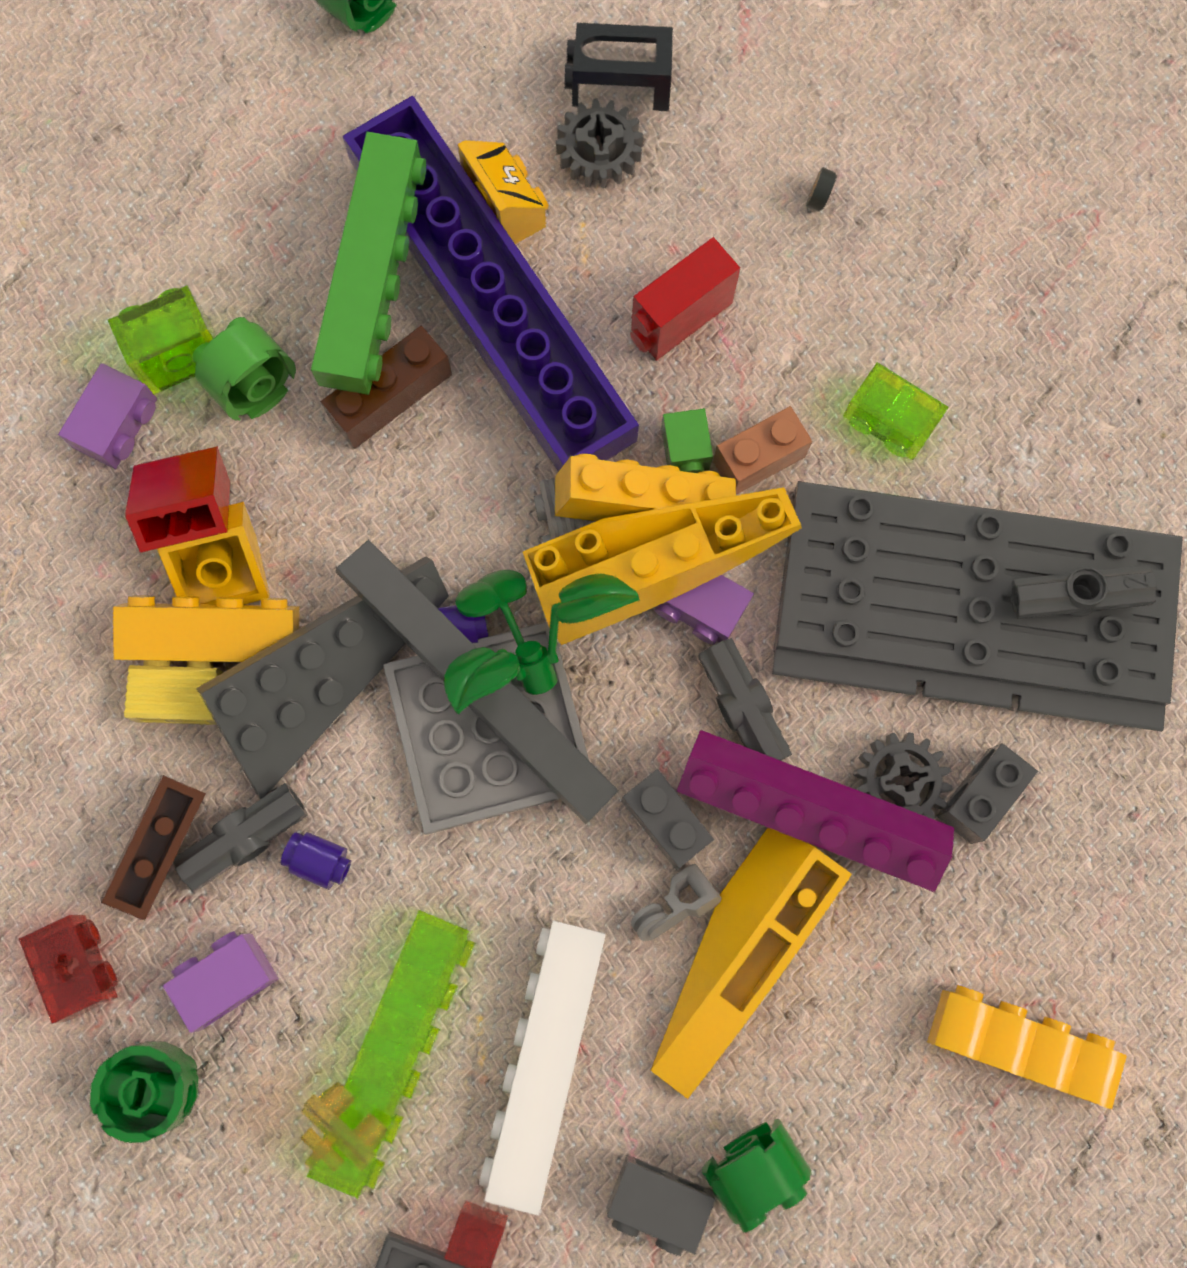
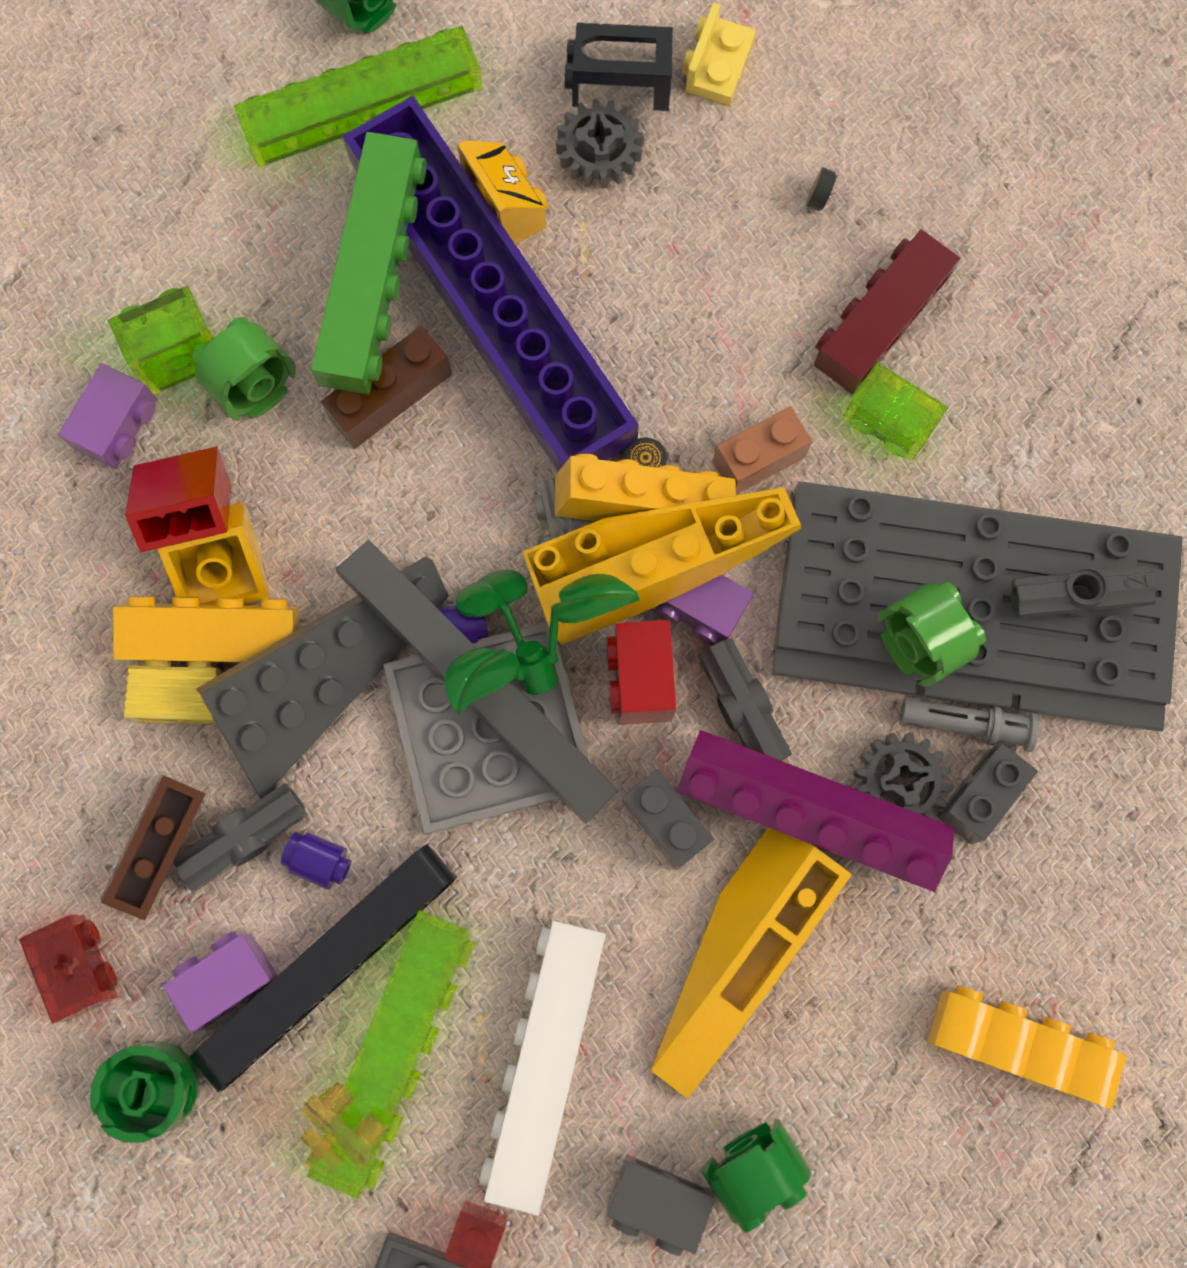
red brick [630,236,741,361] -> none
light grey piece [631,864,721,941] -> none
bright green brick [661,408,713,473] -> none
none -> black beam [189,844,457,1093]
none -> clear neon green brick [234,25,482,168]
none -> red brick [606,620,676,725]
none -> pearl dark grey tile [625,437,667,468]
none -> light yellow bracket [681,3,757,106]
none -> dark red brick [814,229,961,395]
none -> bright green brick [878,581,986,687]
none -> light grey pin [900,696,1040,752]

